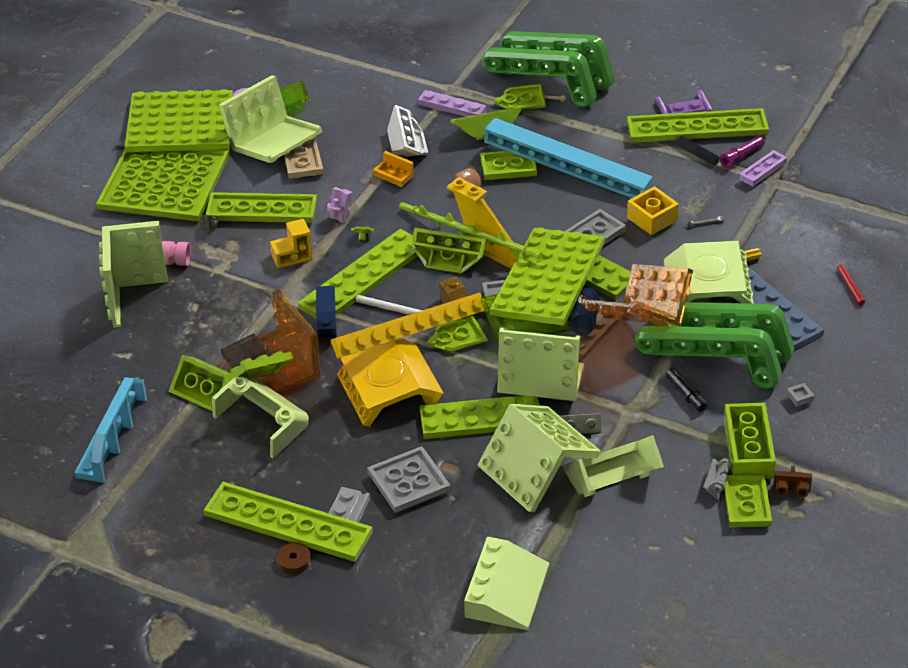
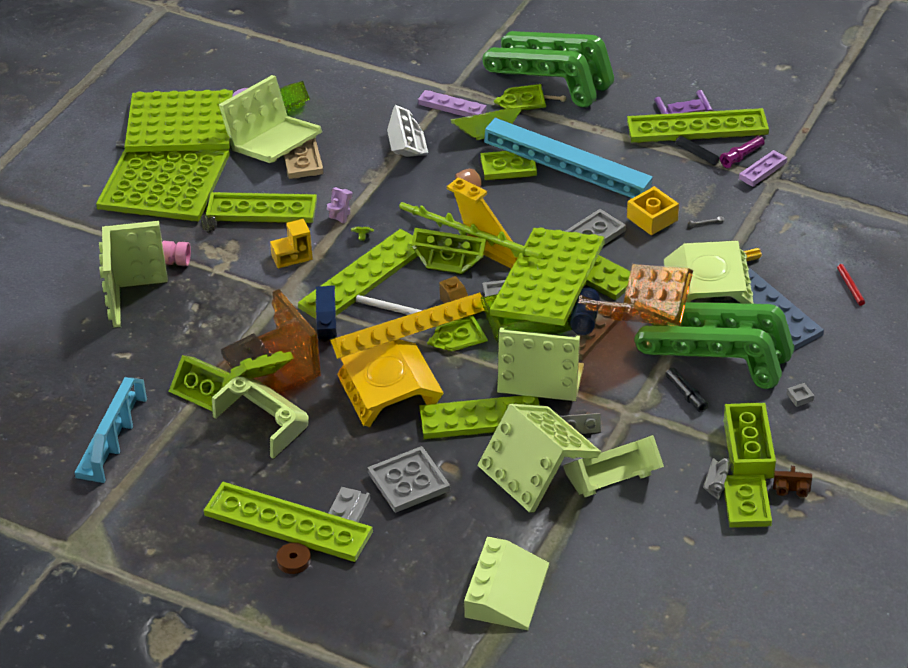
light orange bracket [373,151,414,187] -> none

